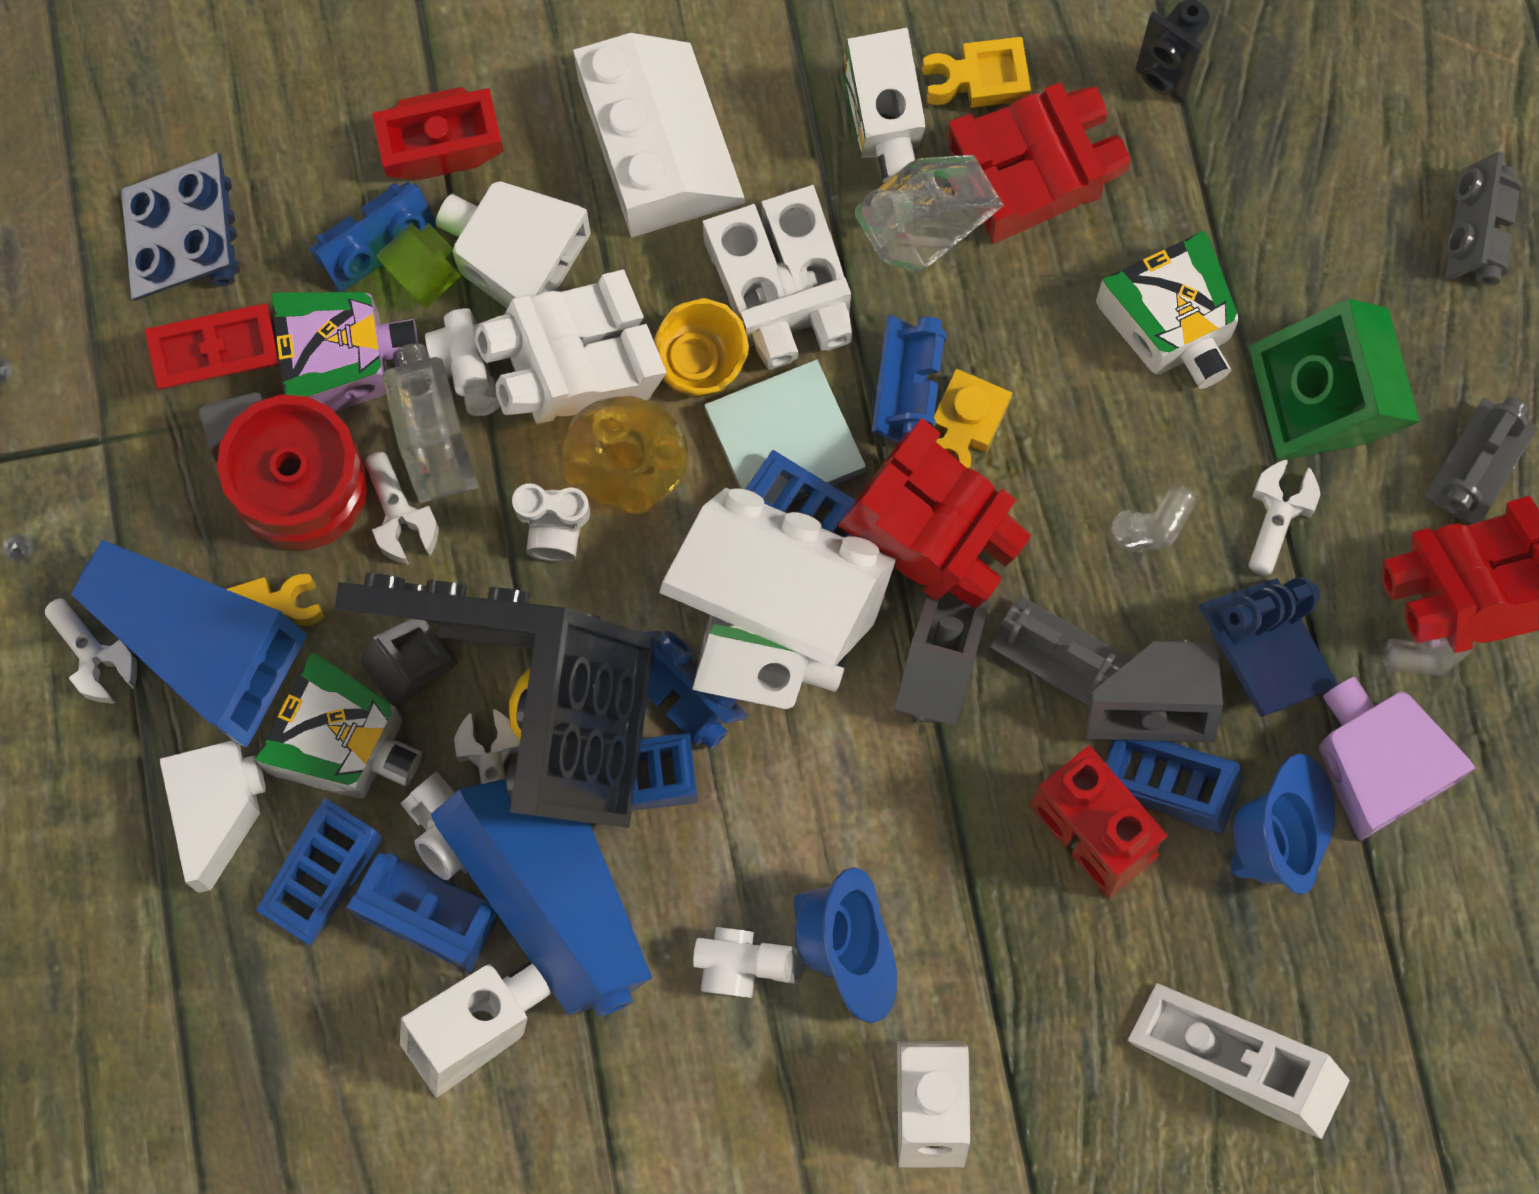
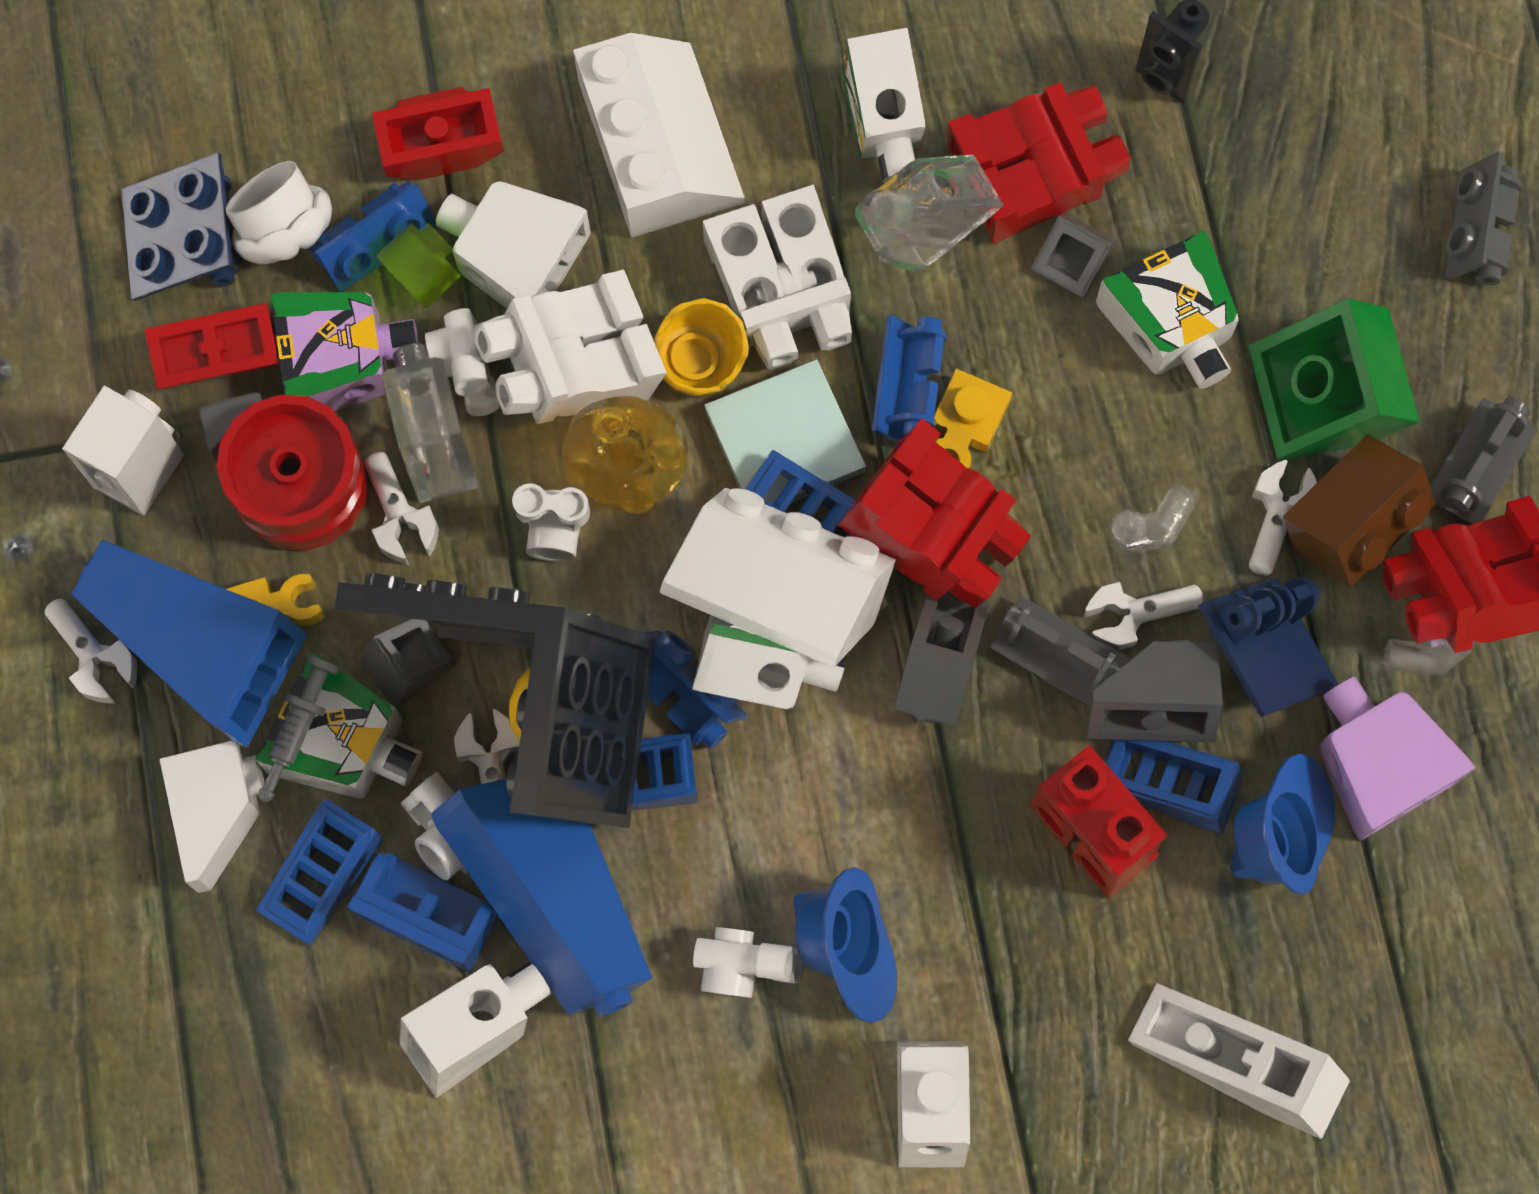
yellow plate [922,37,1031,108] -> none
none -> white brick [62,386,184,516]
none -> white piece [225,161,332,265]
none -> dark grey piece [258,655,339,802]
none -> dark grey slope [1031,213,1117,298]
none -> white bar [1083,582,1203,651]
none -> reddish brown brick [1282,434,1436,588]

